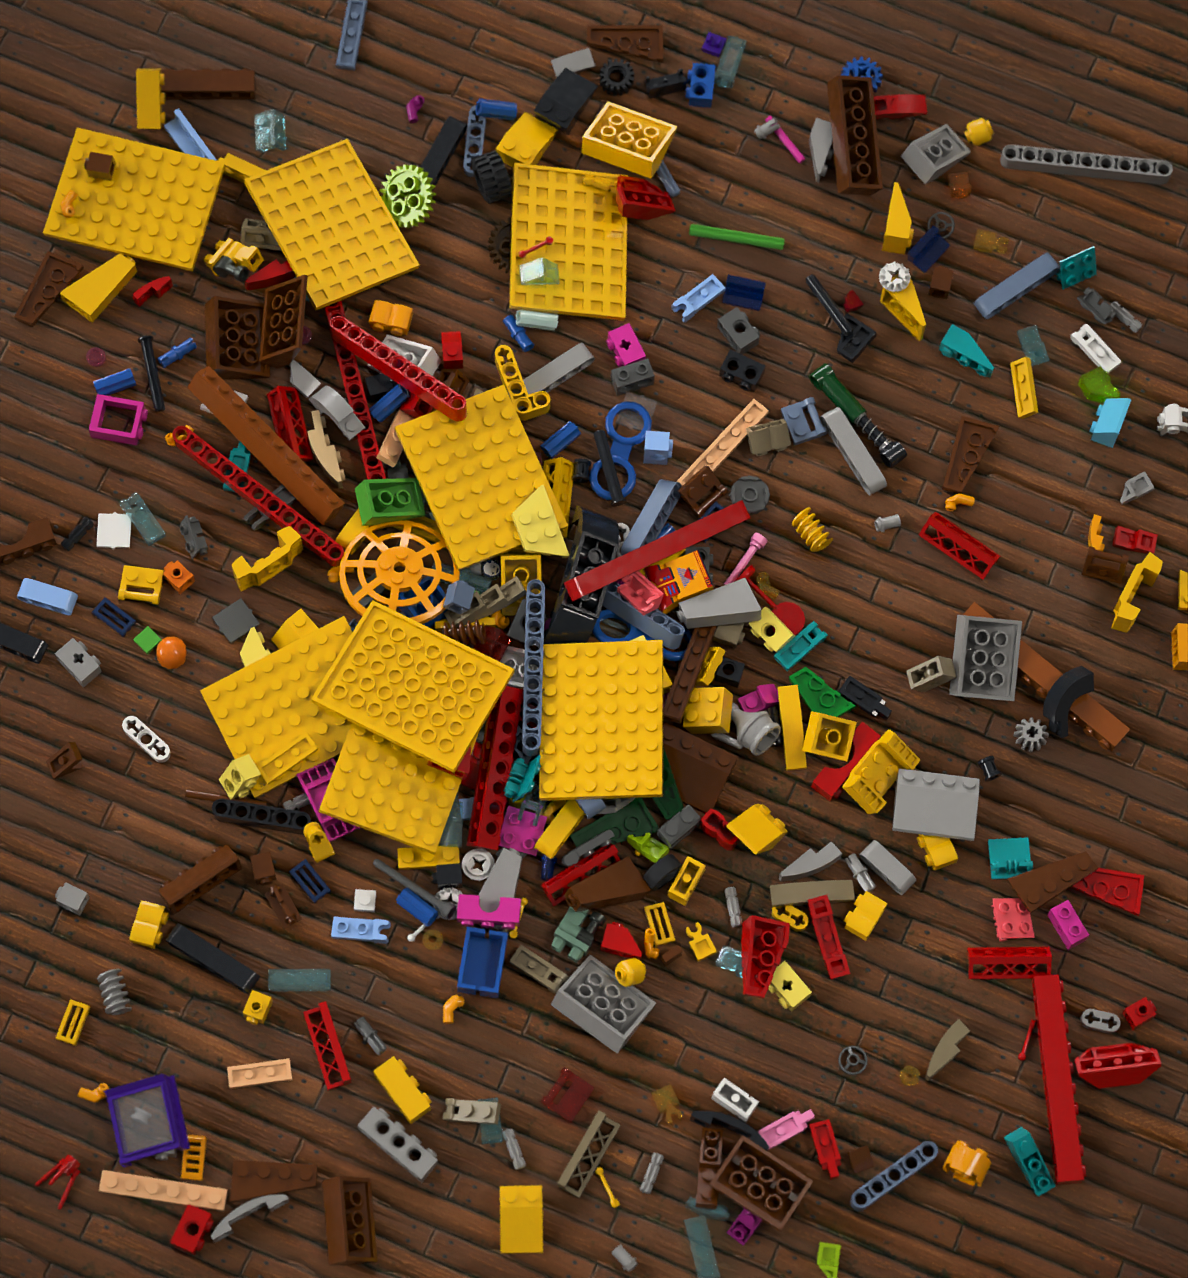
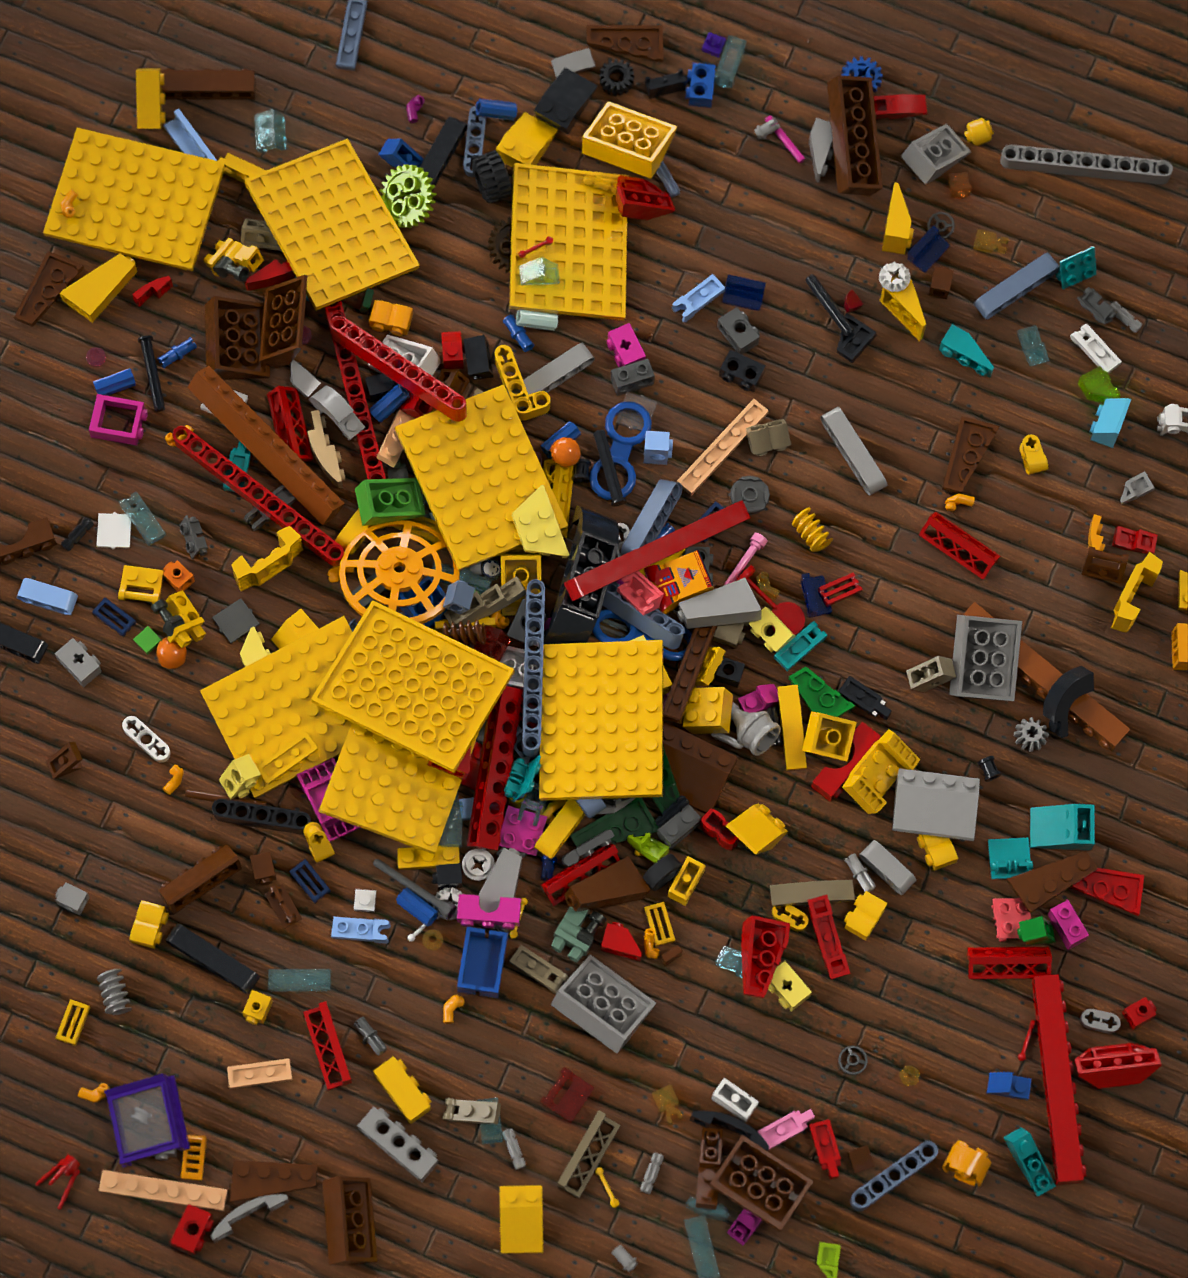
reddish brown brick [84,152,116,181] -> none
light grey axle [283,793,310,810] -> none
yellow head [615,958,646,987] -> none
reddish brown plate [678,465,728,518] -> none
yellow plate [686,922,717,962] -> none
bright green axle [689,224,785,250] -> none
light grey axle [724,887,742,927] -> none
light grey slope [778,841,842,881] -> none
sand blue plate [780,397,828,446] -> none
piece [809,363,907,468] -> none
light grey pin [874,514,901,532] -> none
dark tan slope [925,1019,970,1081] -> none
yellow plate [1010,357,1038,419] -> none
none -> yellow hips [151,590,206,648]
none -> light orange arm [163,765,184,795]
none -> dark green tile [359,289,374,314]
none -> blue slope [379,138,424,169]
none -> black hinge [463,335,494,380]
none -> orange hair [549,437,581,467]
none -> black axle [655,795,689,828]
none -> clear blue panel [800,573,832,618]
none -> red tile [818,572,863,607]
none -> blue slope [987,1072,1031,1100]
none -> green slope [1017,916,1056,945]
none -> yellow piece [1019,435,1048,475]
none -> teal slope [1030,804,1095,850]

